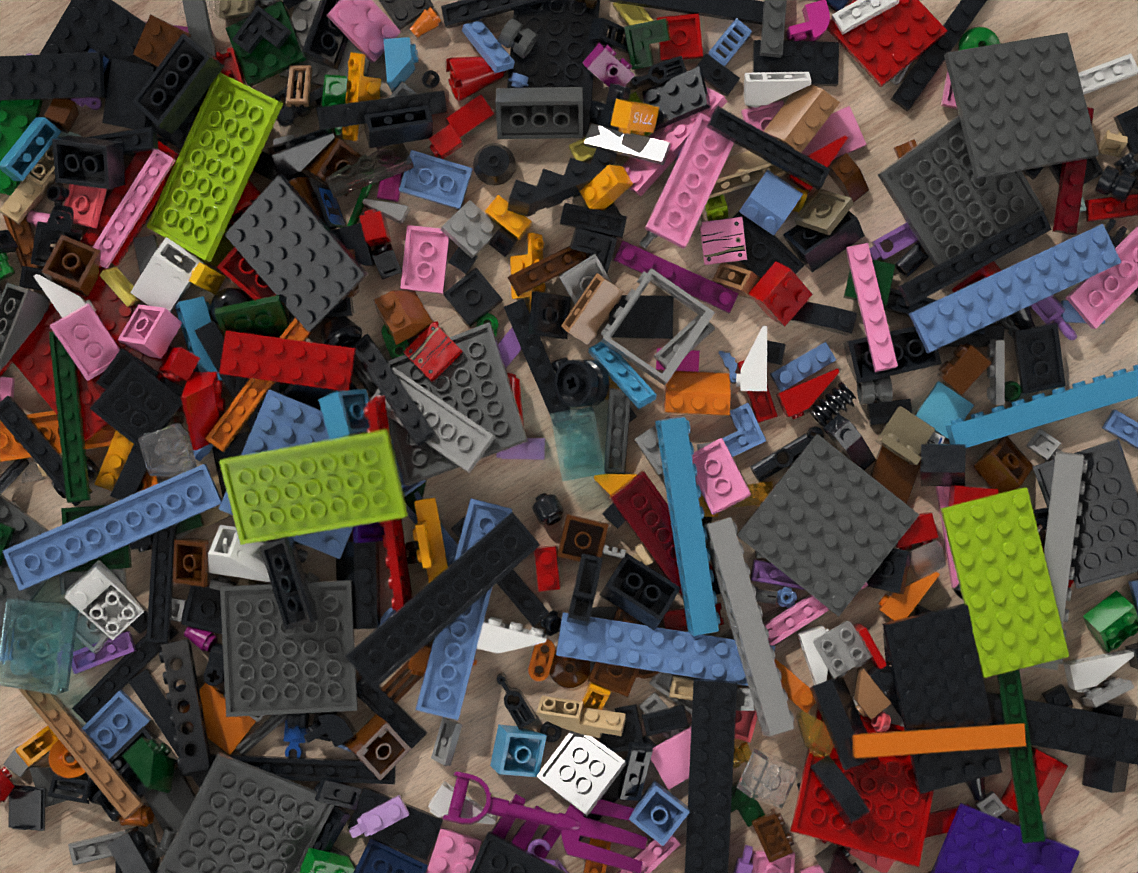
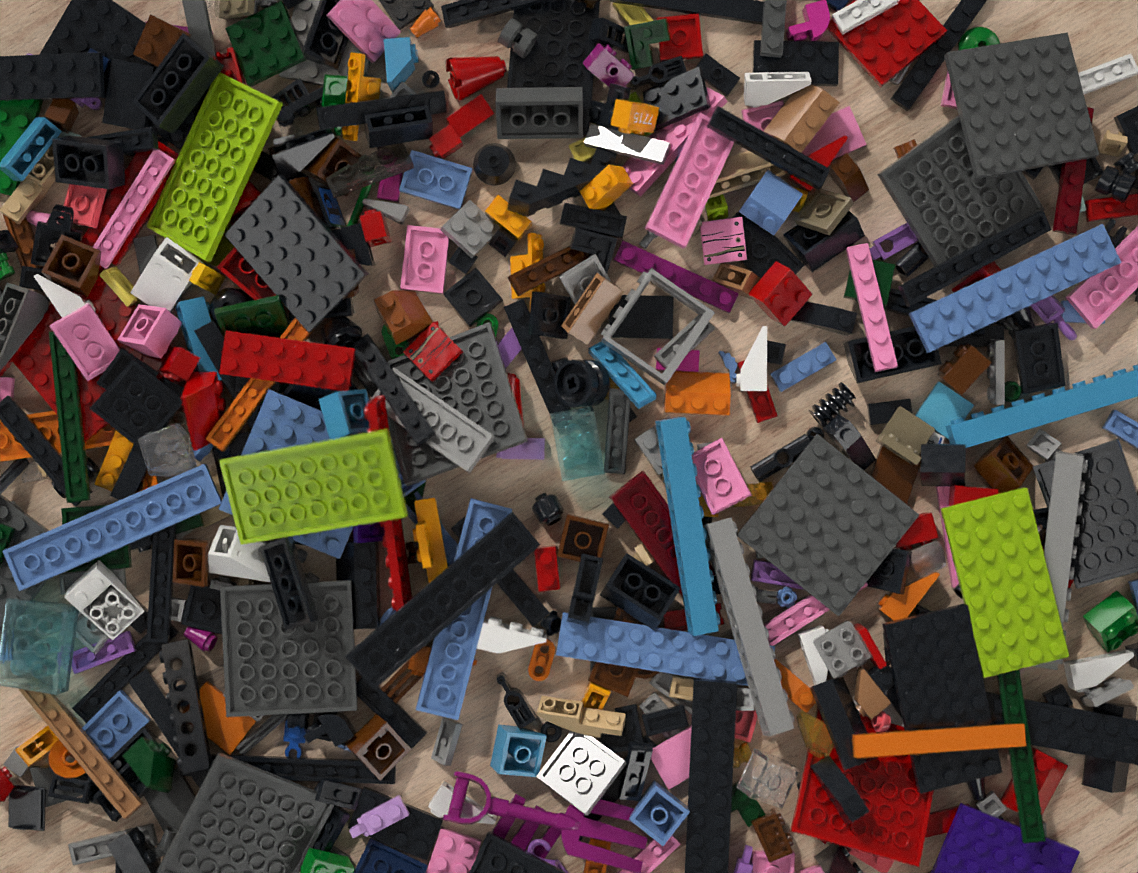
black plate [47,182,69,205] -> none
orange cone [119,805,154,827] -> none
black piece [204,642,224,686] -> none
black plate [232,5,292,54] -> none
medium nougat tile [286,65,312,107] -> none
black bracket [372,243,402,280] -> none
medium blue plate [462,20,515,73] -> none
medium blue plate [508,73,529,88] -> none
reddish brown dish [549,650,590,688] -> none
light orange slope [593,474,637,495] -> none
light grey tile [603,545,626,558] -> none
medium blue slope [708,18,752,67] -> none
medium blue plate [723,403,766,457] -> none
red slope [776,368,839,420] -> none
dark grey wheel [857,376,893,405] -> none

